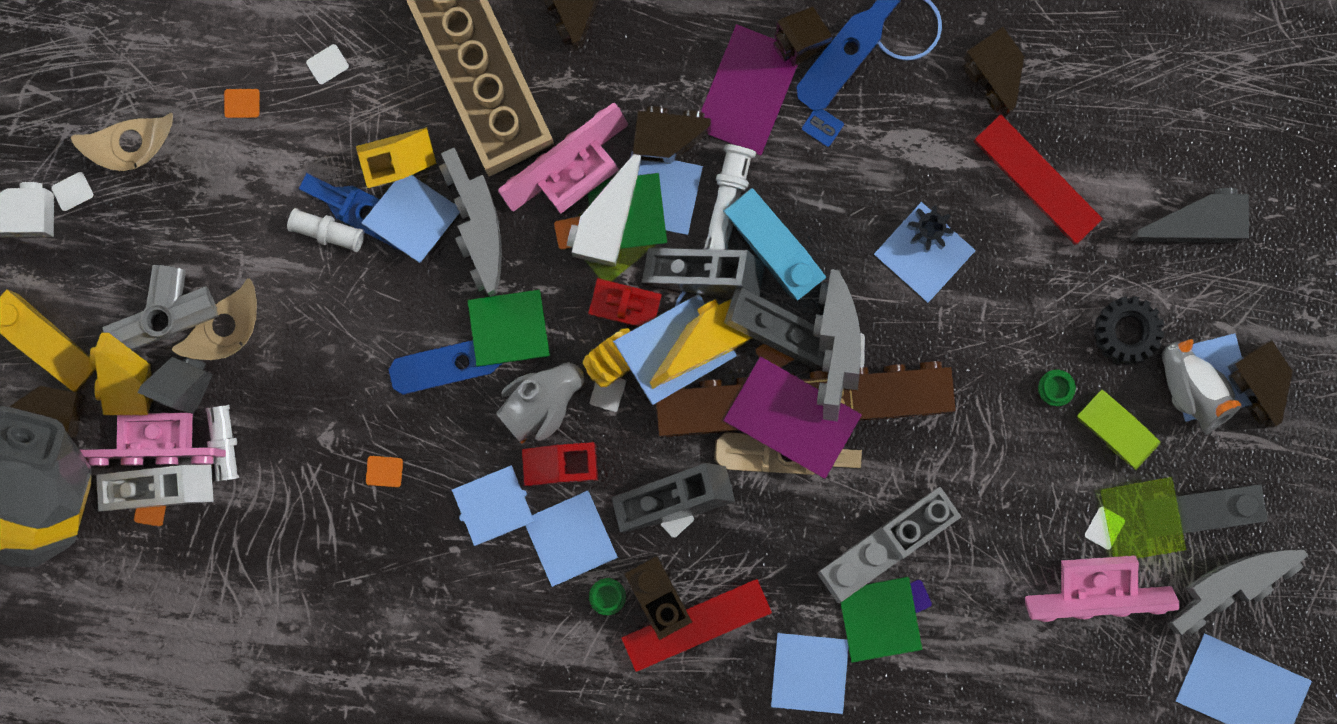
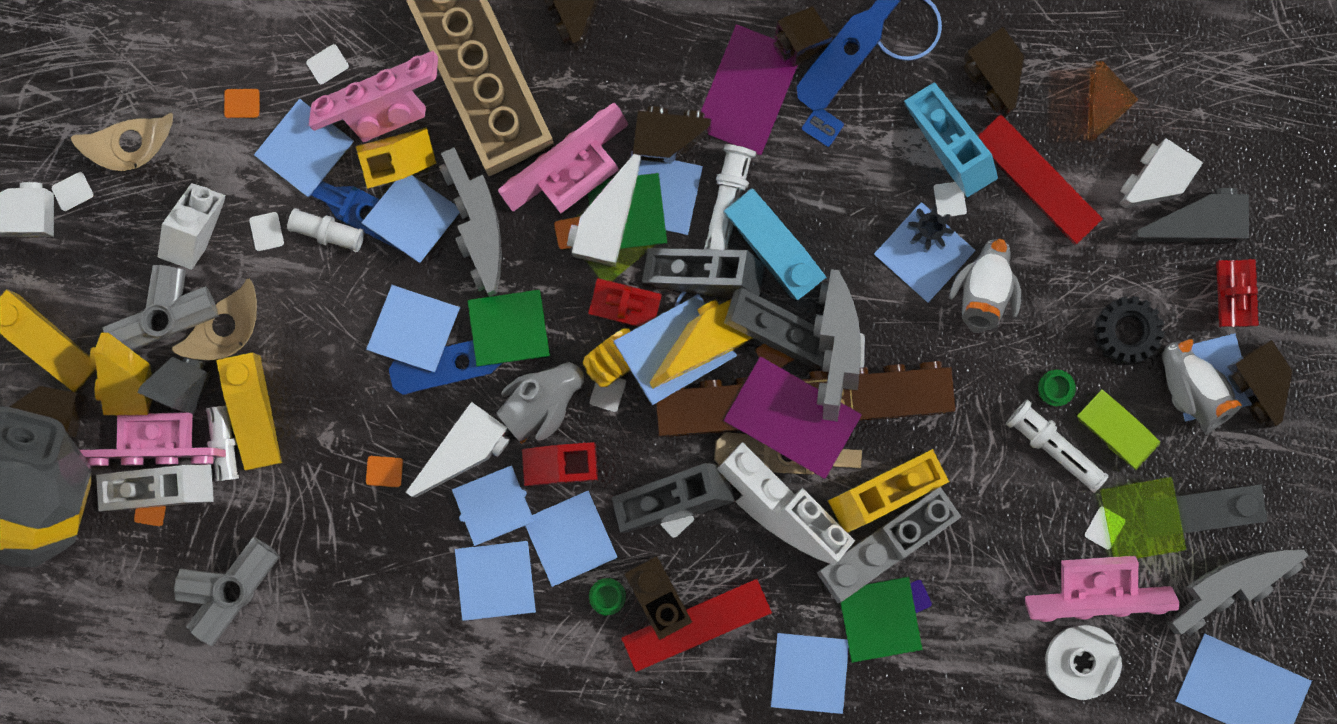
none -> white slope [158,183,225,270]
none -> light grey piece [174,537,280,646]
none -> yellow slope [216,352,282,471]
none -> white sticker [249,212,284,251]
none -> light blue piece [254,99,354,197]
none -> bright pink bracket [309,51,438,142]
none -> light blue piece [366,285,460,373]
none -> white slope [406,402,510,498]
none -> light blue piece [455,541,536,621]
none -> white slope [717,442,855,565]
none -> yellow slope [828,449,949,533]
none -> medium azure slope [904,82,998,197]
none -> white sticker [934,182,967,217]
none -> animal [949,239,1021,333]
none -> white pin [1006,399,1109,493]
none -> white plate [1045,625,1122,700]
none -> clear orange slope [1087,61,1139,140]
none -> white slope [1120,138,1203,208]
none -> red hips [1216,259,1259,328]

